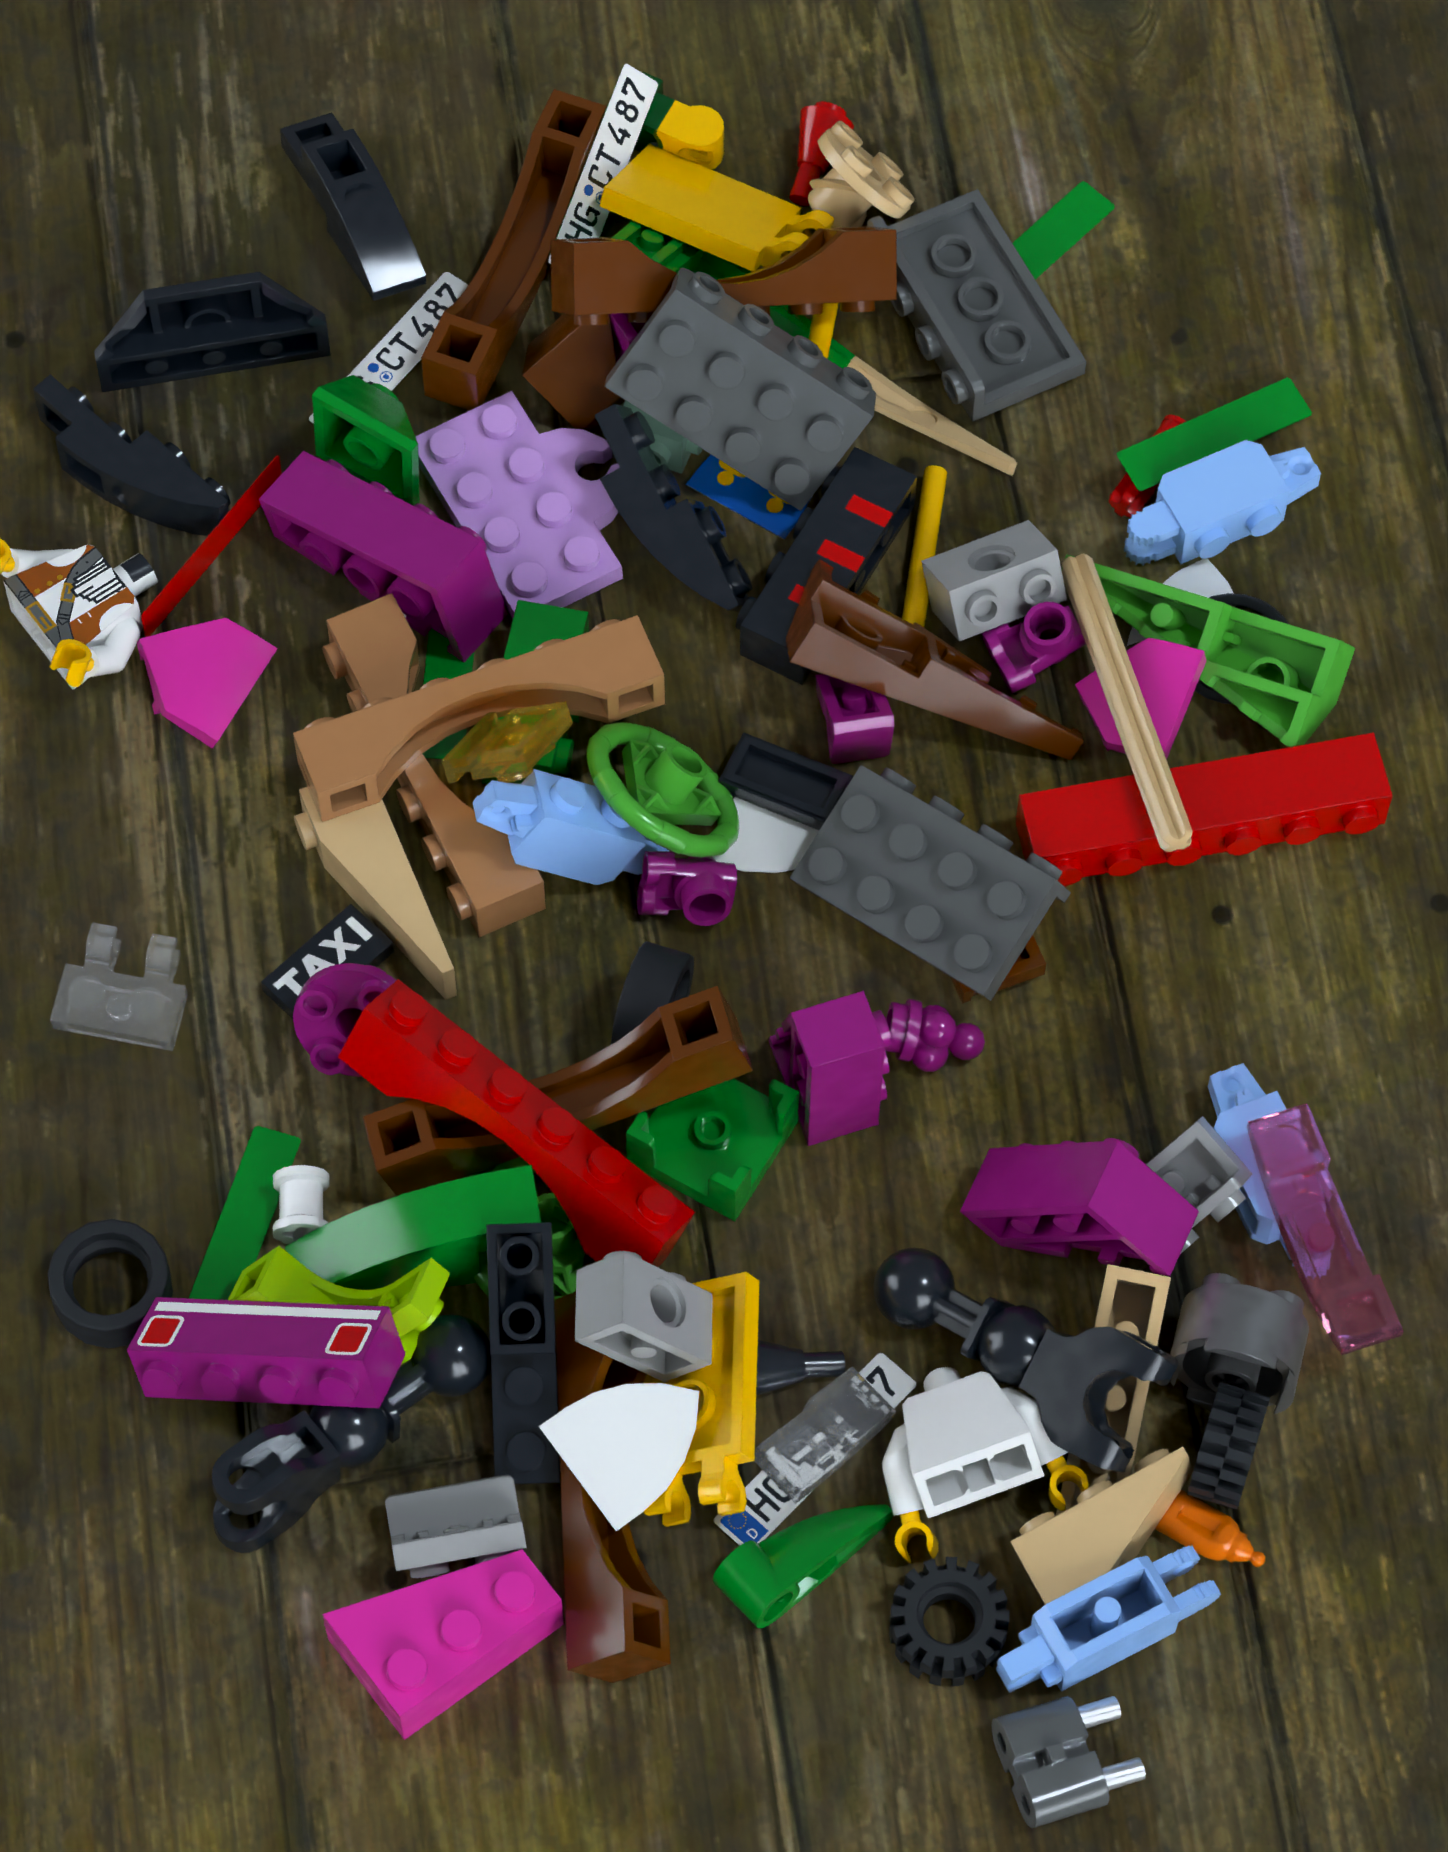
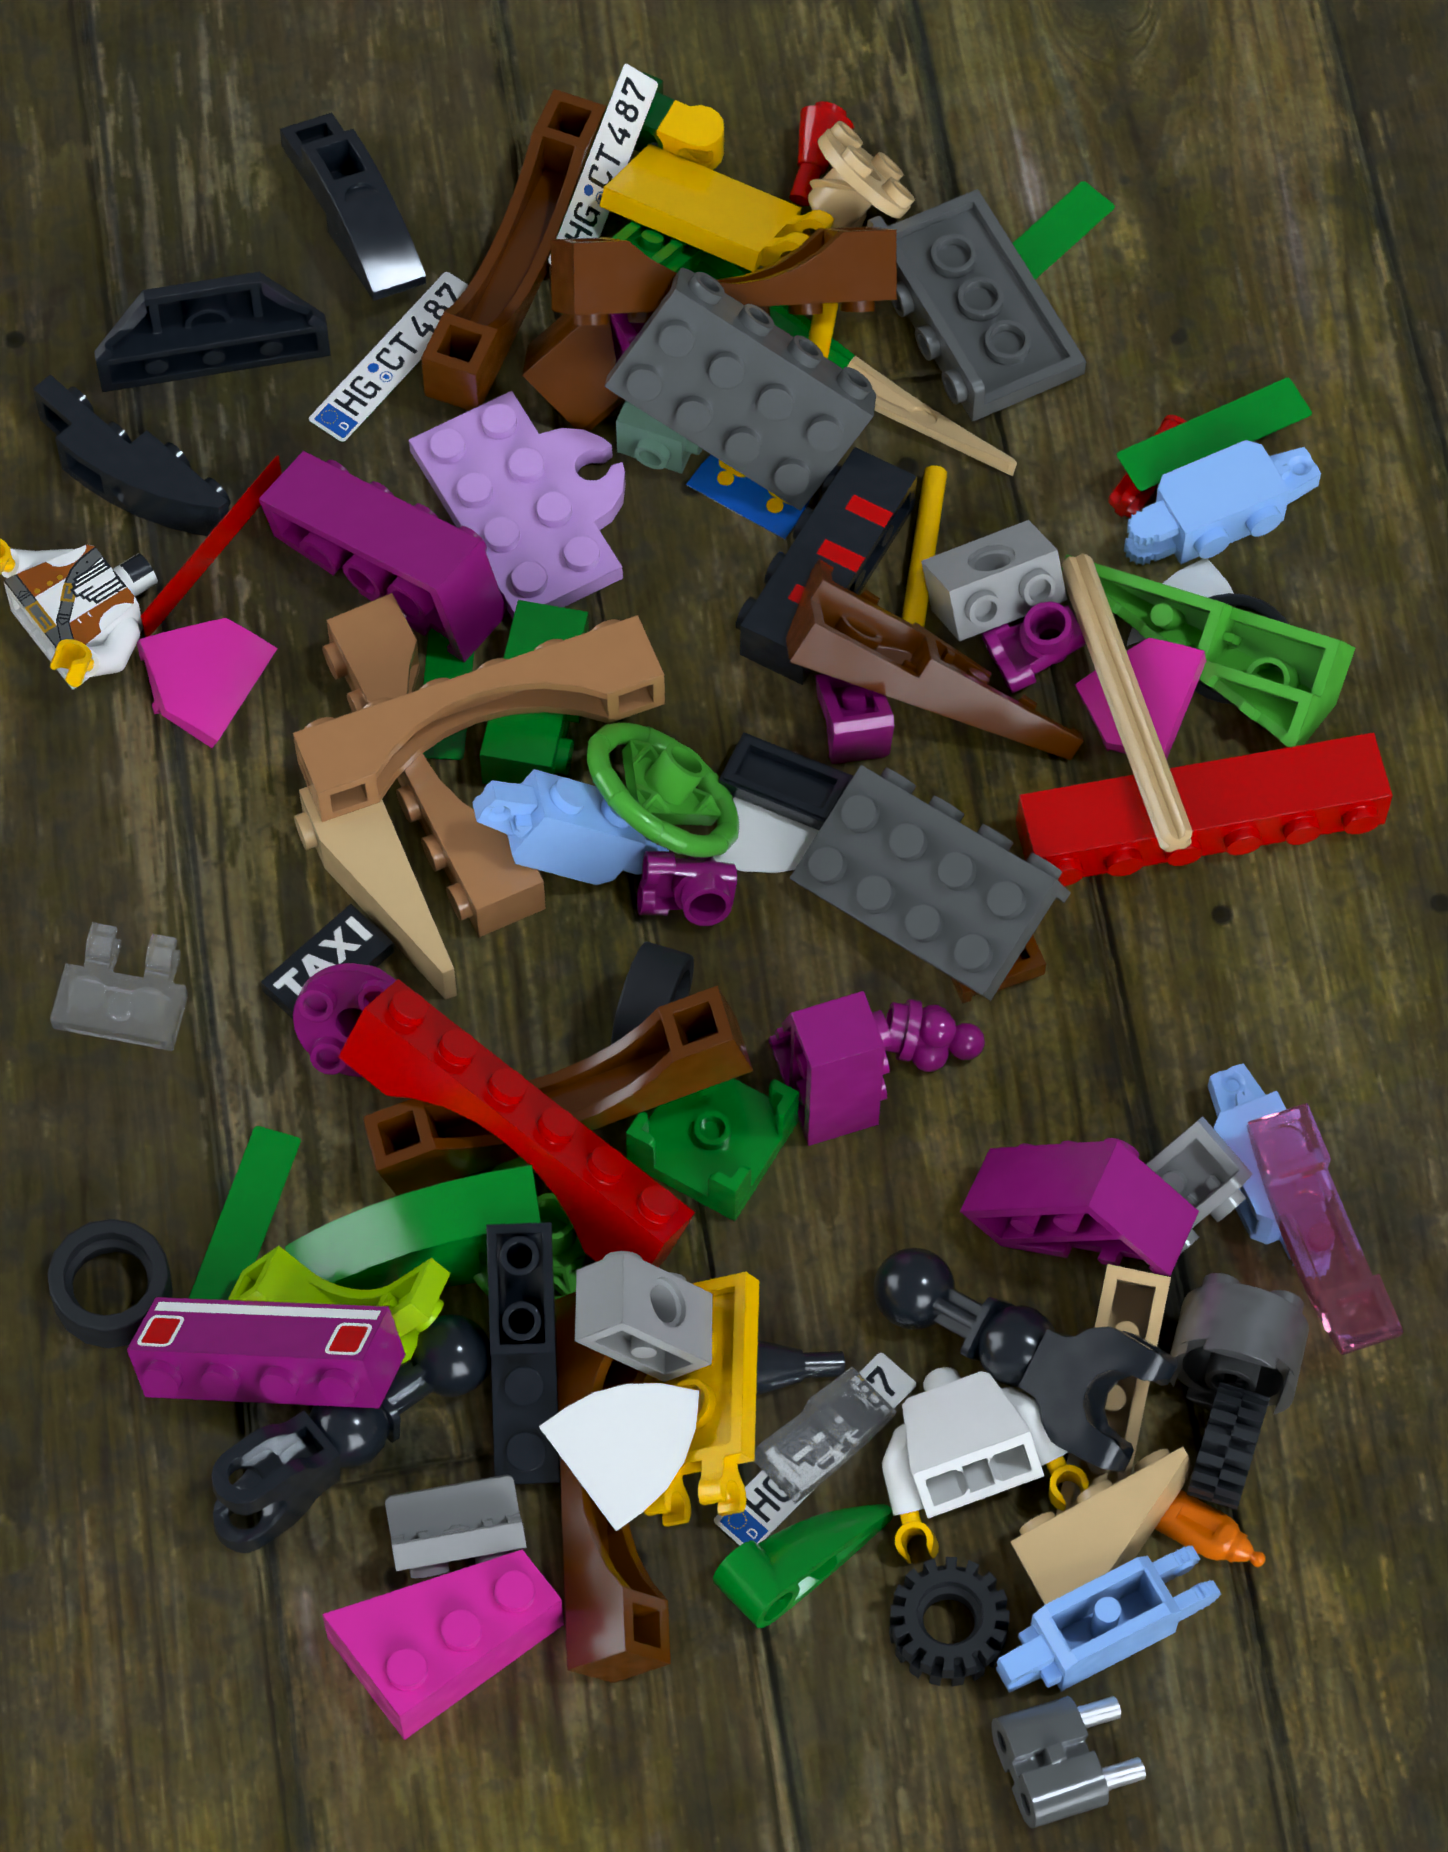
white bush [273,1165,330,1244] -> none
green slope [312,375,420,506] -> none
clear yellow plate [441,702,573,783] -> none
black slope [595,404,752,612] -> none

